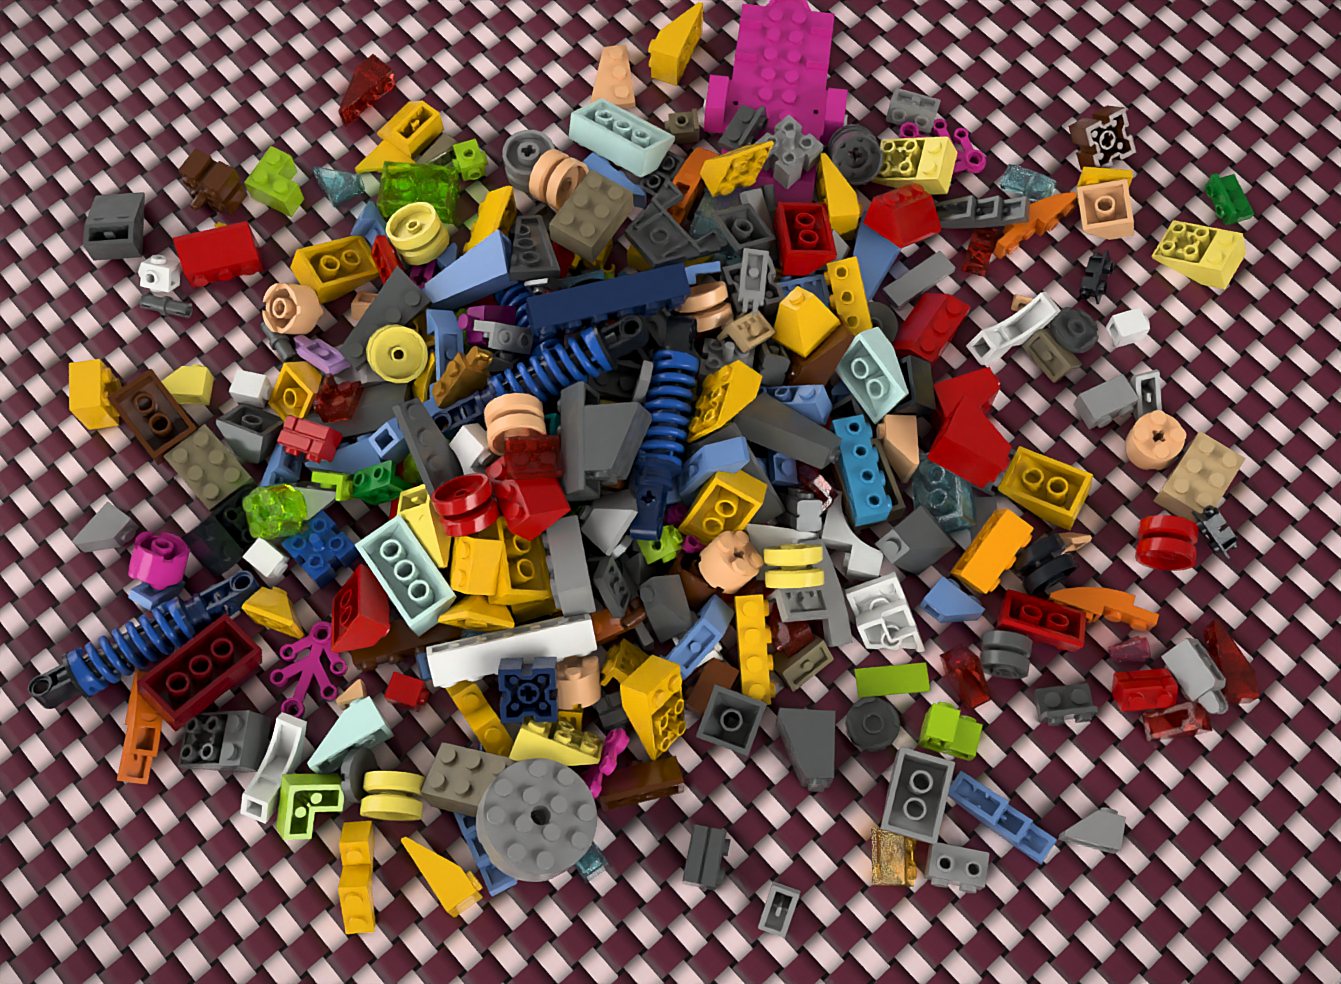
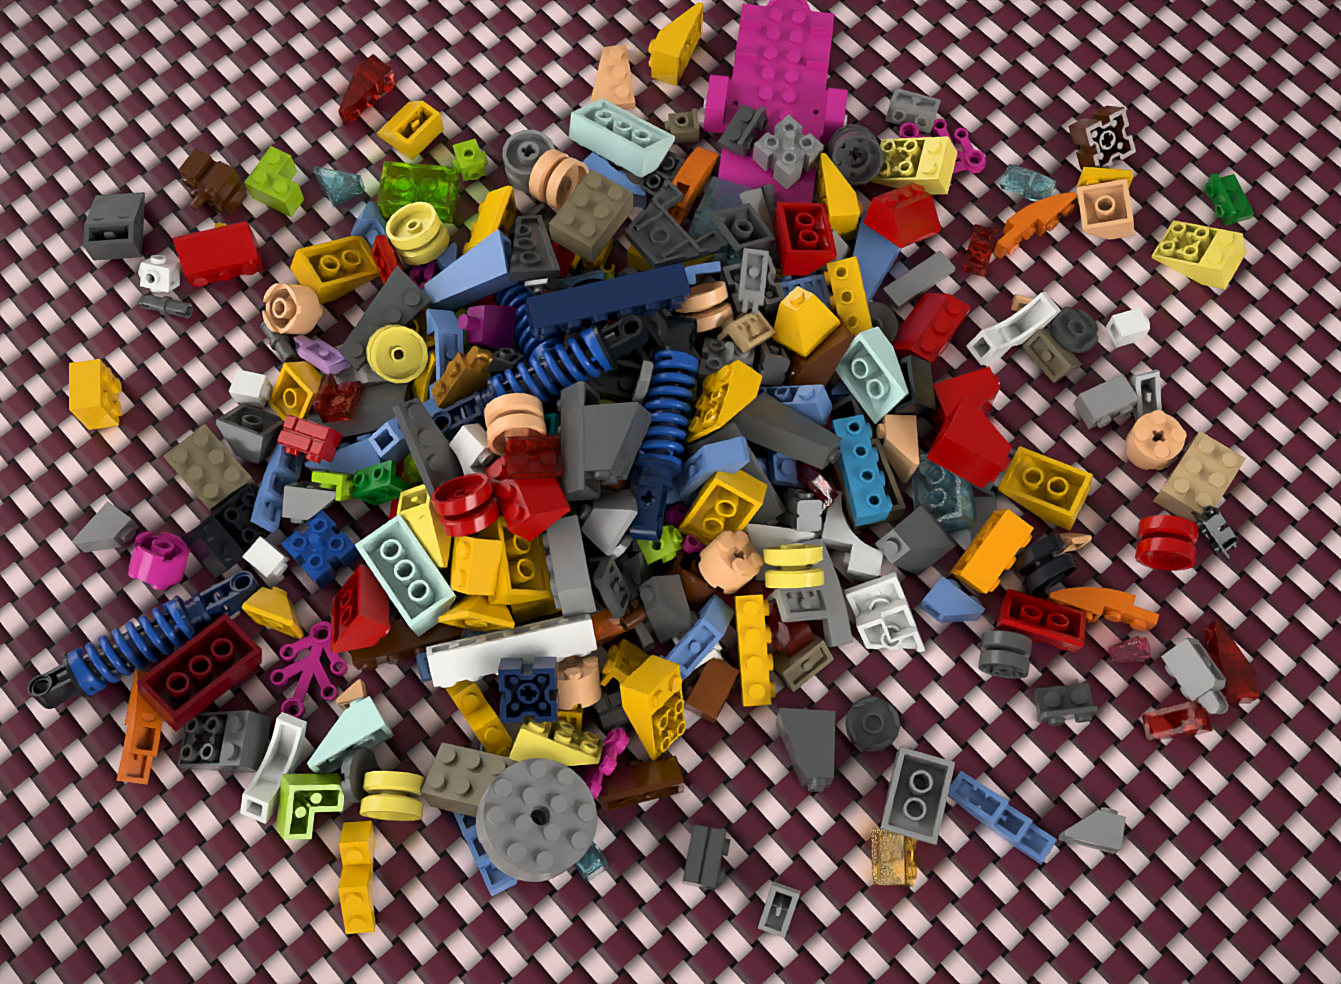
reddish brown slope [107,369,197,465] -> none
medium blue slope [128,580,186,613] -> none
light yellow slope [161,364,214,405] -> none
clear neon green brick [242,483,307,540] -> none
light nougat slope [351,291,377,320] -> none
yellow tile [355,139,416,175] -> none
red brick [384,672,430,713] -> none
yellow slope [401,836,483,918] -> none
dark tan slope [414,133,458,181] -> none
light grey bracket [473,320,533,355] -> none
dark grey slope [696,684,767,756] -> none
yellow slope [700,141,774,197] -> none
lime sticker [854,662,930,698] -> none
lime brick [917,702,983,761] -> none
light grey brick [924,842,990,893] -> none
dark grey slope [934,195,1030,229] -> none
clear red slope [940,643,992,712] -> none
black hinge [1079,250,1114,304] -> none
red brick [1112,668,1178,712] -> none

